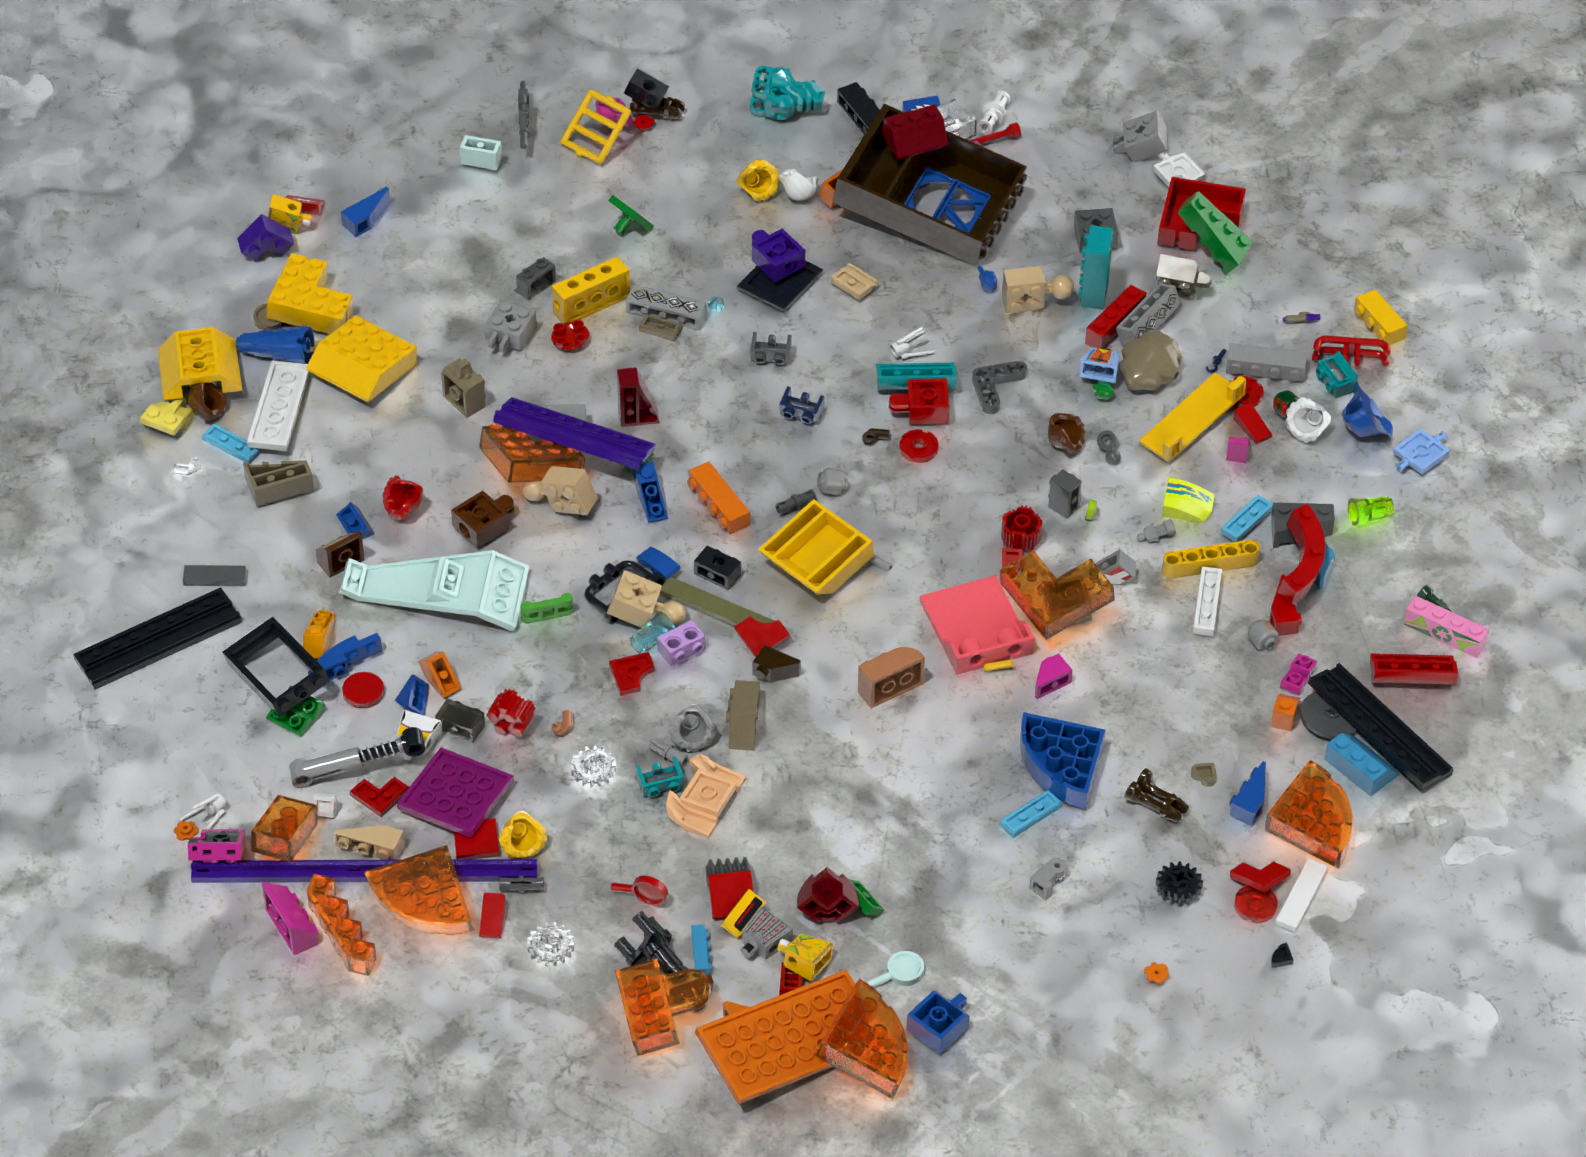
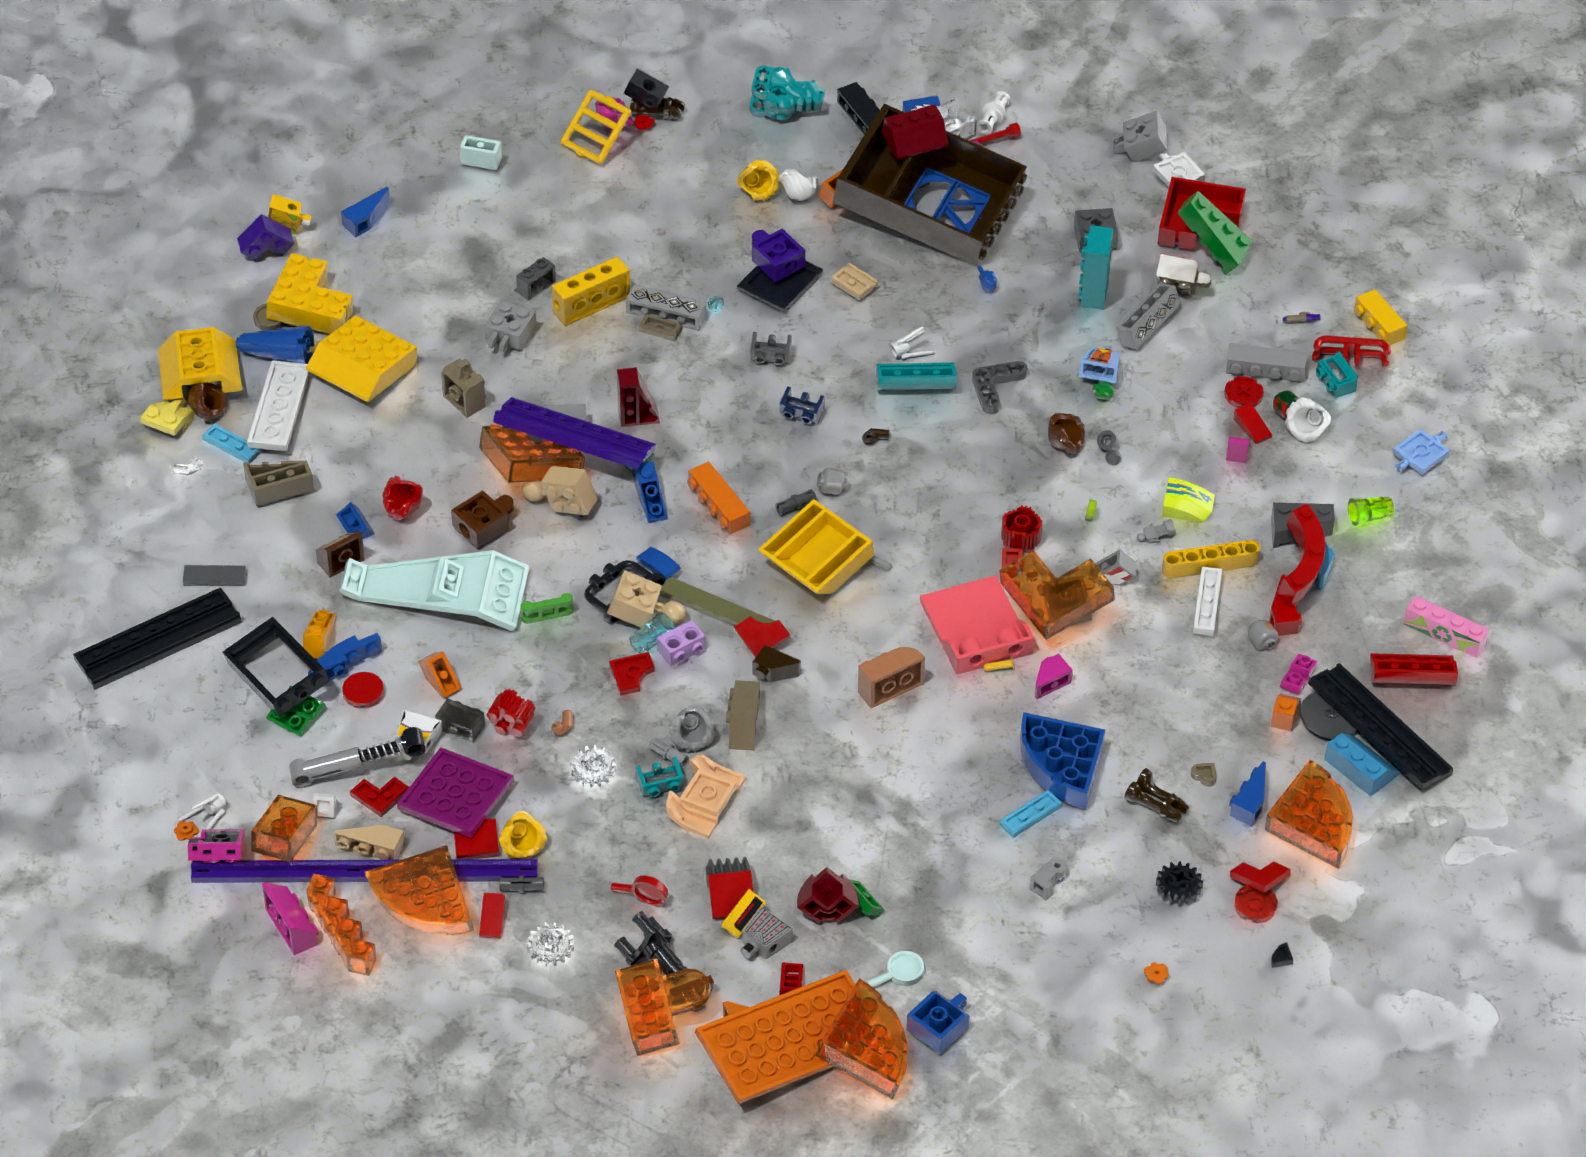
red slope [285,195,324,215] -> none
blue slope [394,674,429,715] -> none
dark grey bar [518,80,529,149] -> none
red dish [551,320,589,350] -> none
green tile [608,195,654,235] -> none
dark azure piece [691,925,712,978] -> none
black brick [694,546,741,590] -> none
yellow torso [777,934,834,981] -> none
red brick [889,378,949,424] -> none
red tile [899,429,939,463] -> none
tan brick [1002,266,1074,313] -> none
dark grey brick [1048,469,1082,519] -> none
red brick [1085,285,1147,349] -> none
dark tan piece [1119,331,1181,391] -> none
yellow bracket [1139,373,1246,463] -> none
dark blue hand [1206,349,1227,373] -> none
medium azure plate [1221,495,1273,542] -> none
white tile [1275,858,1328,932] -> none
blue piece [1342,382,1393,438] -> none
dark green piece [1417,585,1452,612] -> none

